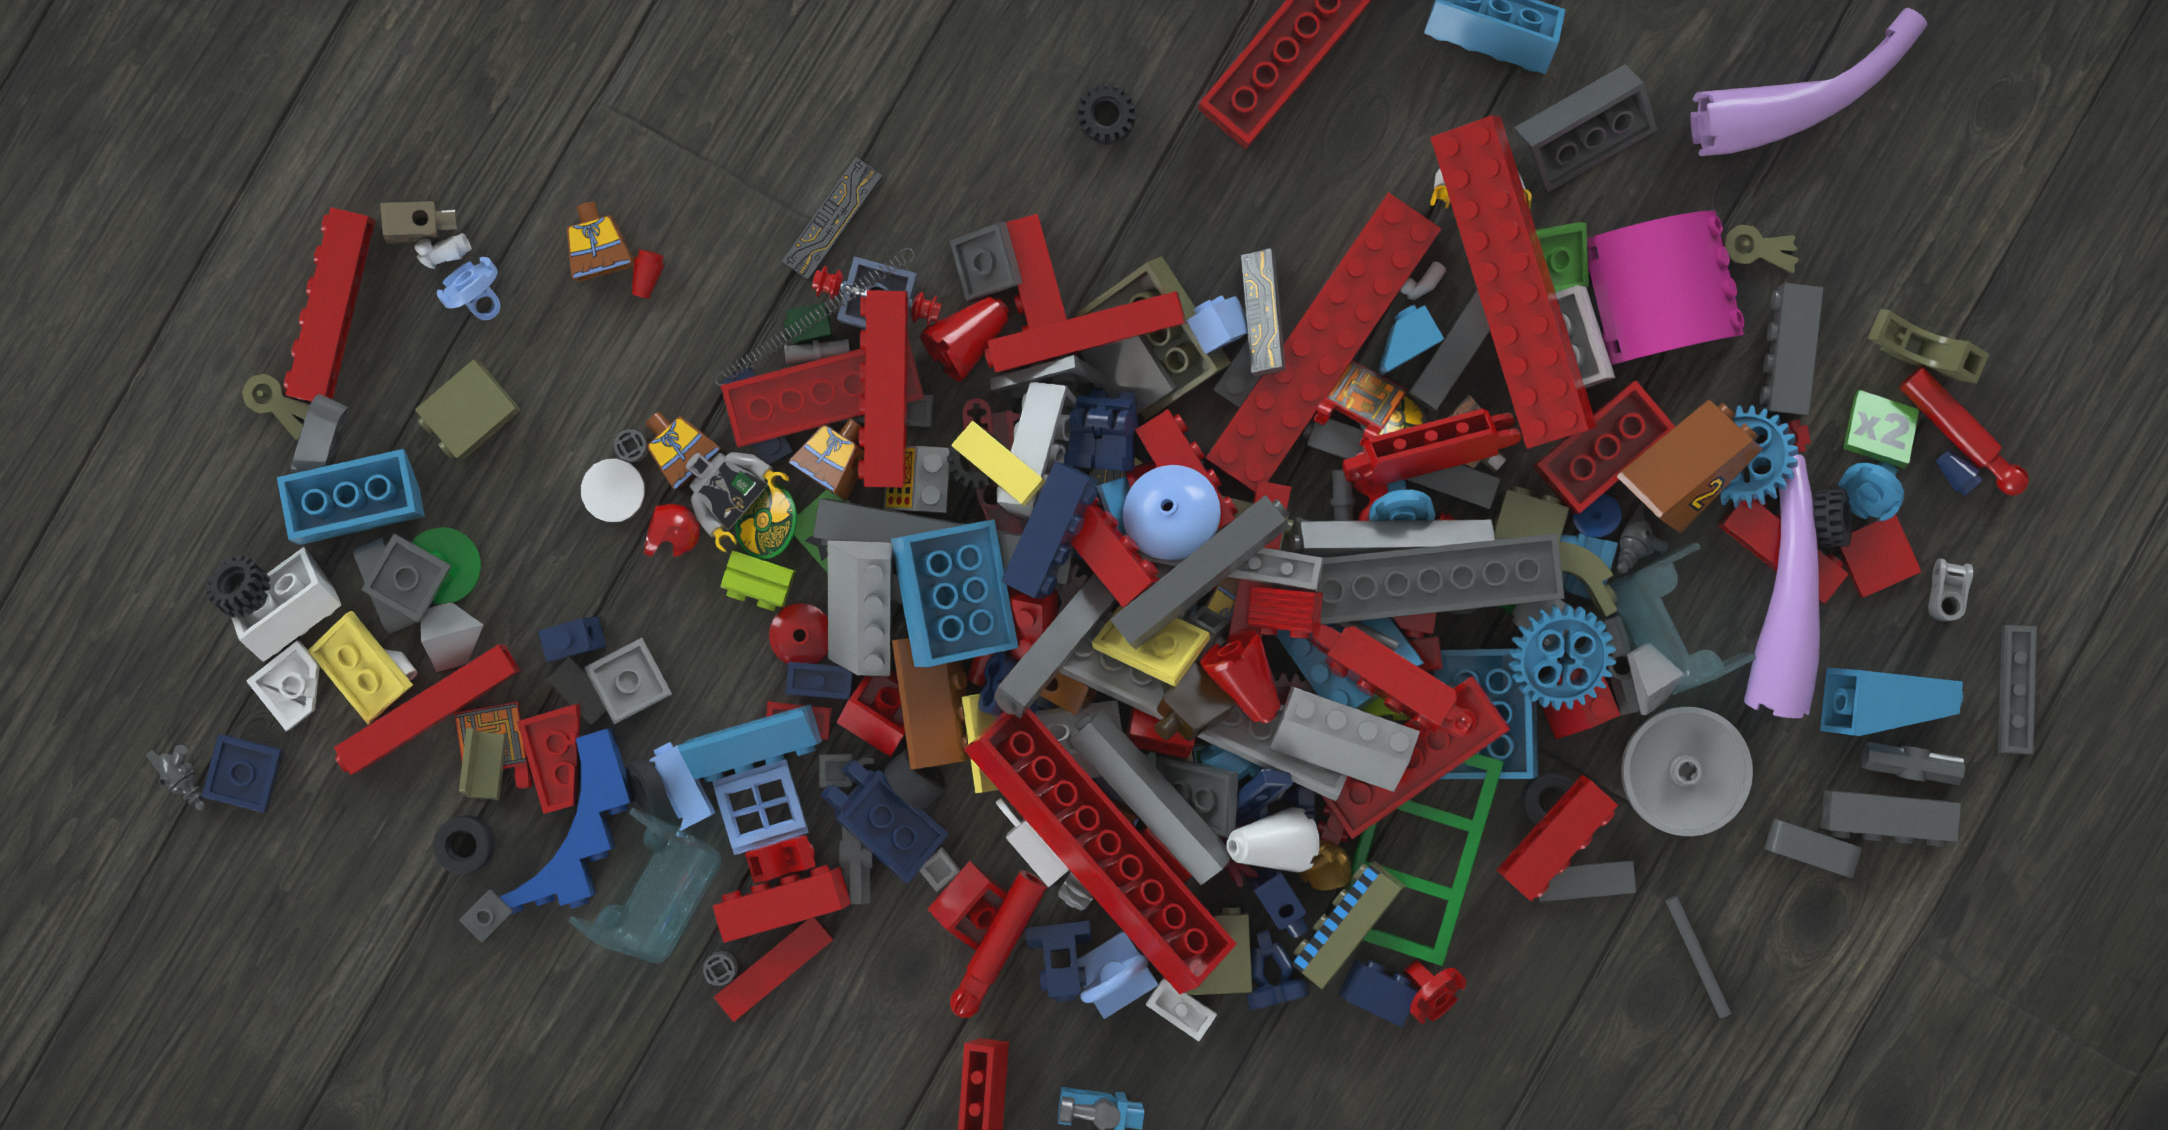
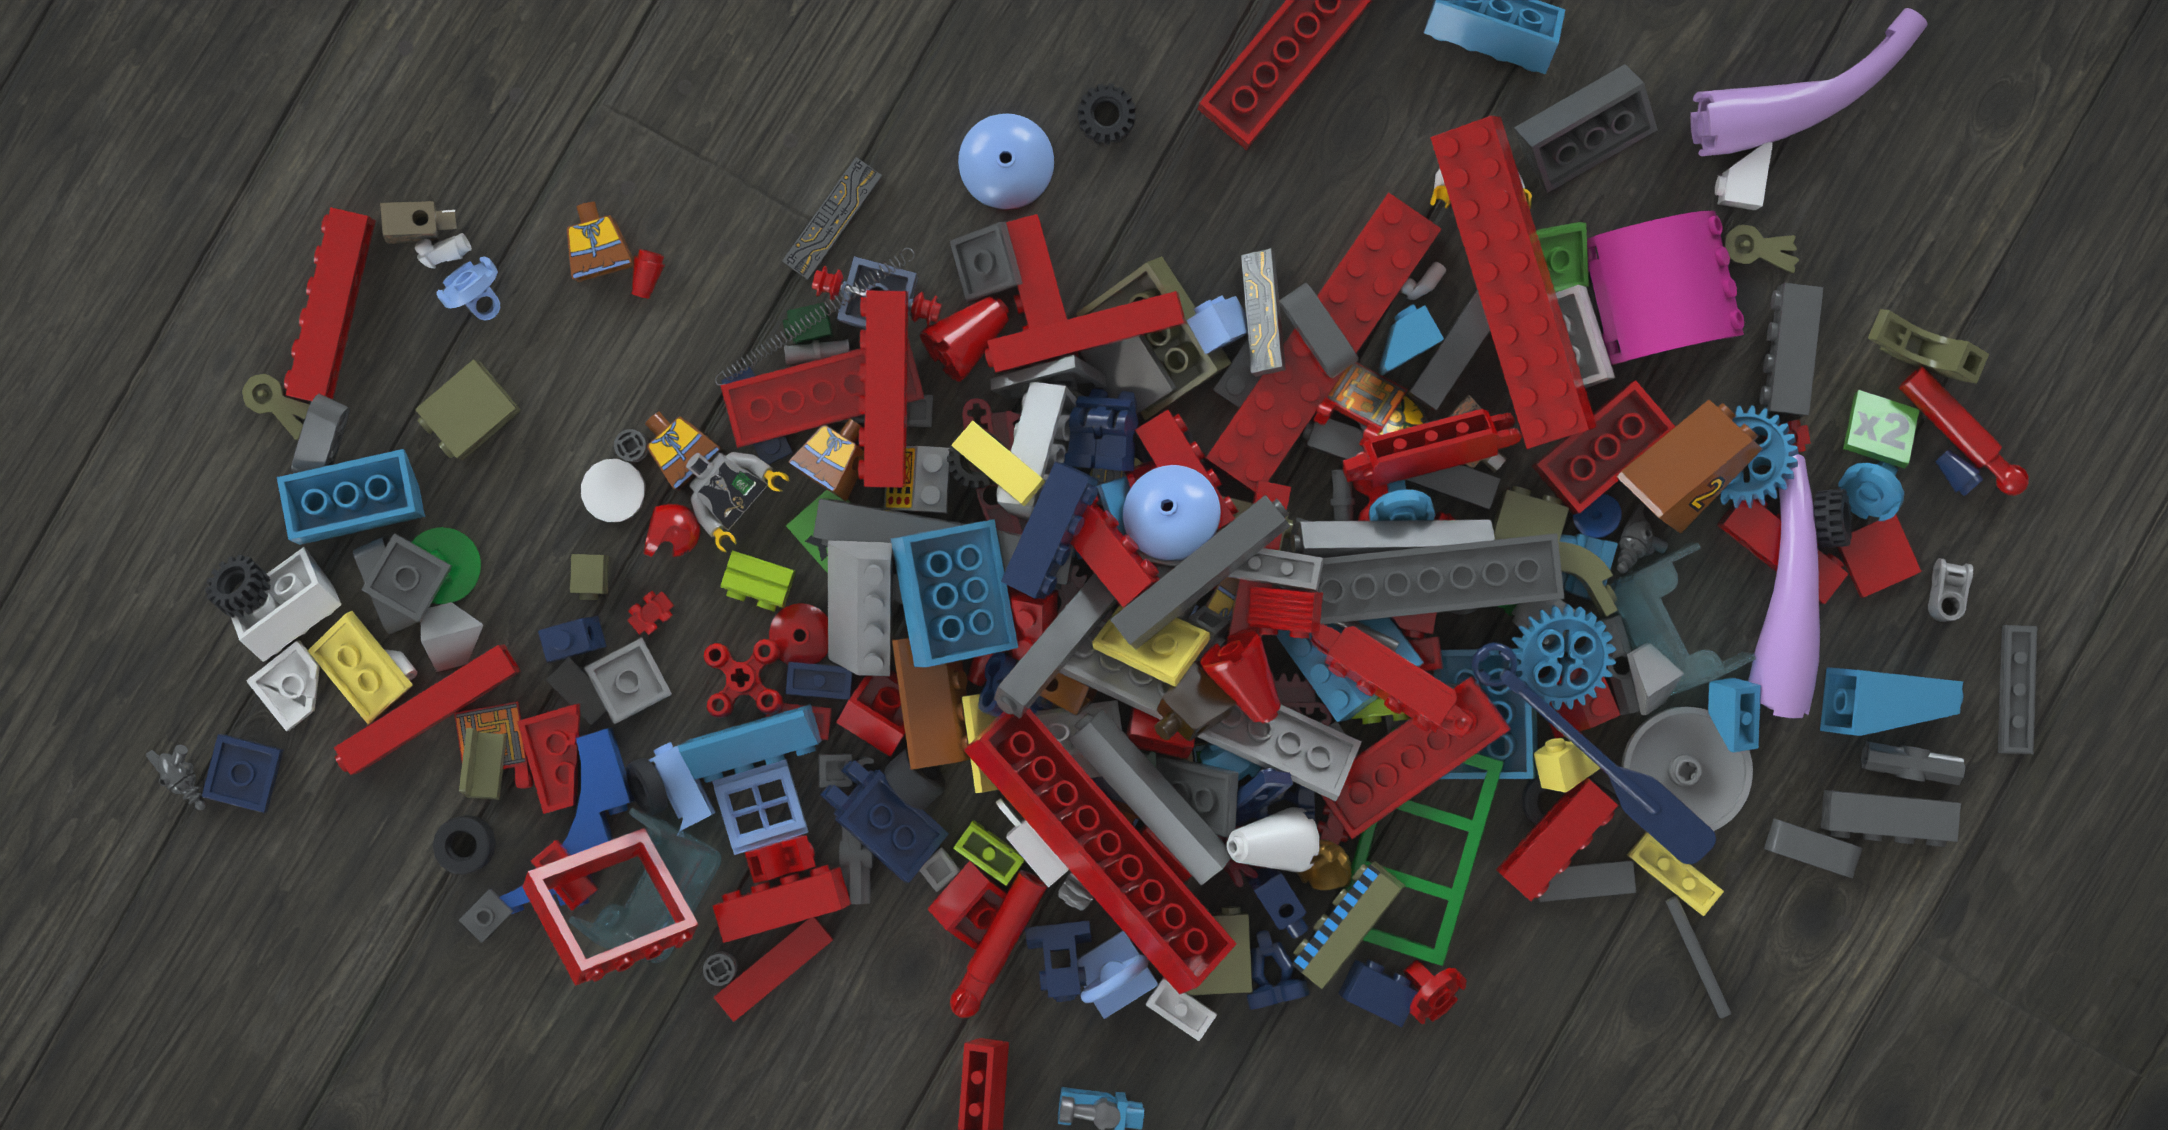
shield [735,482,797,559] -> none
light grey slope [1270,686,1420,792] -> none
none -> red window [522,828,698,986]
none -> red tile [531,840,598,911]
none -> olive brick [570,554,609,600]
none -> red piece [627,590,675,636]
none -> red gear [704,639,783,719]
none -> lime brick [953,820,1025,886]
none -> light blue dish [958,114,1054,210]
none -> dark grey beam [1279,282,1359,379]
none -> dark blue piece [1472,643,1716,864]
none -> light yellow slope [1533,738,1600,792]
none -> light yellow tile [1627,831,1724,916]
none -> dark azure slope [1708,678,1761,753]
none -> white slope [1715,142,1773,210]

